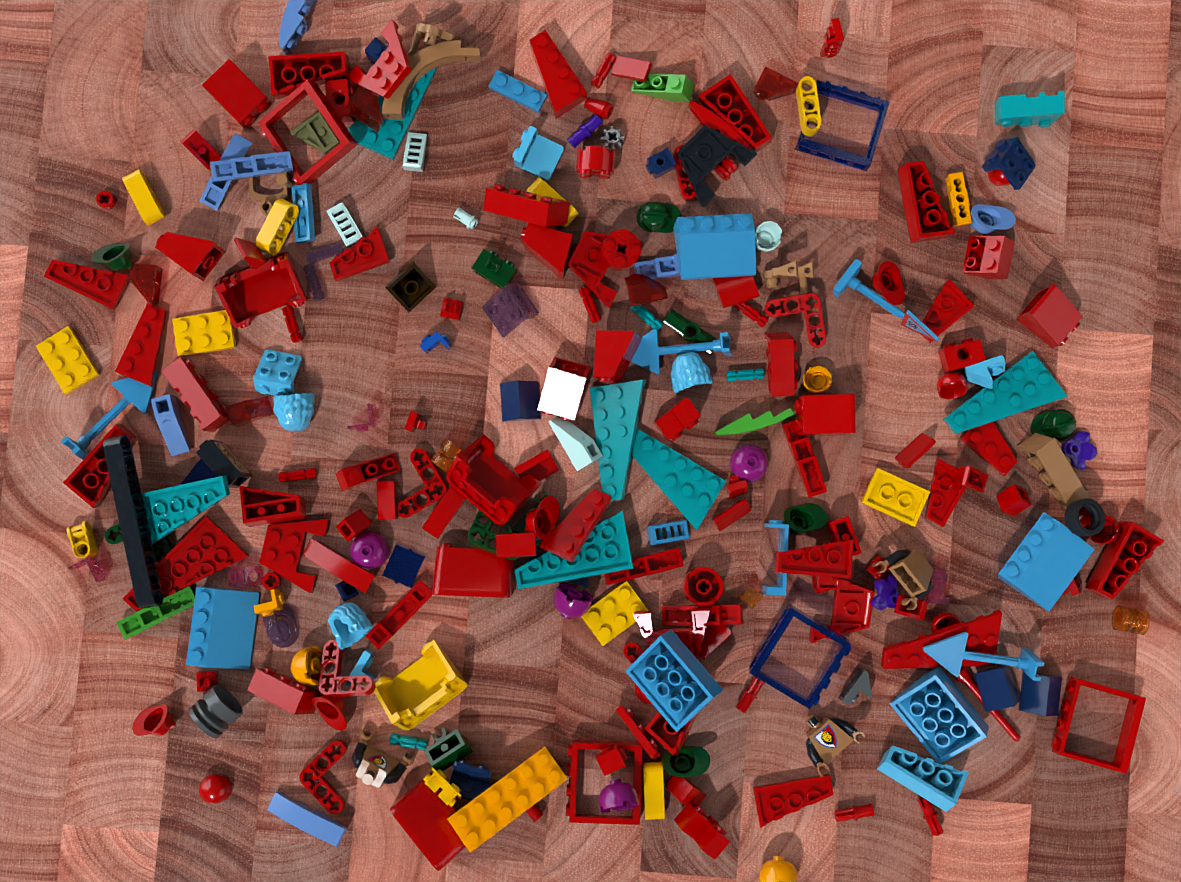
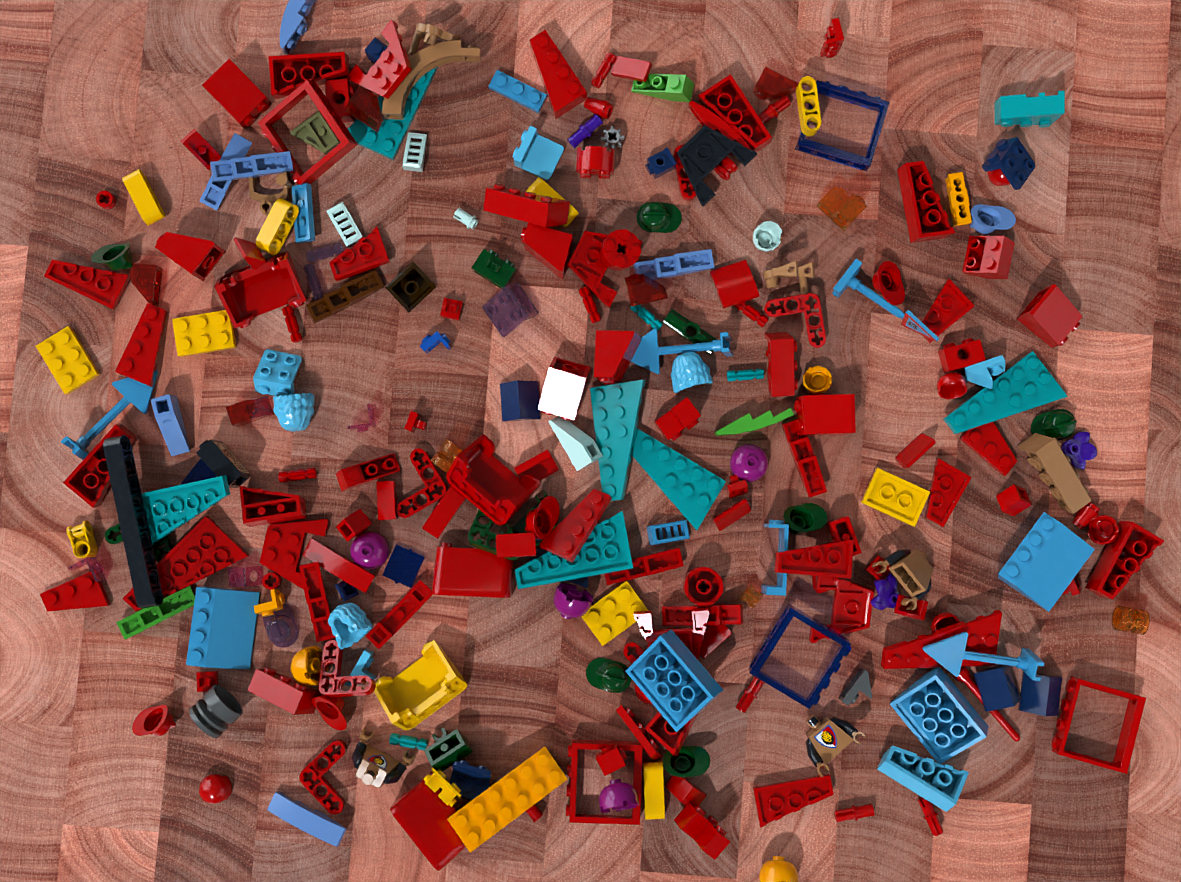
wedge [162,357,231,433] -> none
dark azure slope [673,213,756,280] -> none
clear pink leg [925,568,950,605] -> none
red slope [954,466,988,493] -> none
black tyre [1065,498,1105,537] -> none
none -> red wing [40,570,111,612]
none -> red slope [299,562,336,642]
none -> reddish brown slope [305,270,384,324]
none -> dark green piece [586,658,631,693]
none -> red axle [758,96,791,124]
none -> clear orange brick [816,185,867,232]

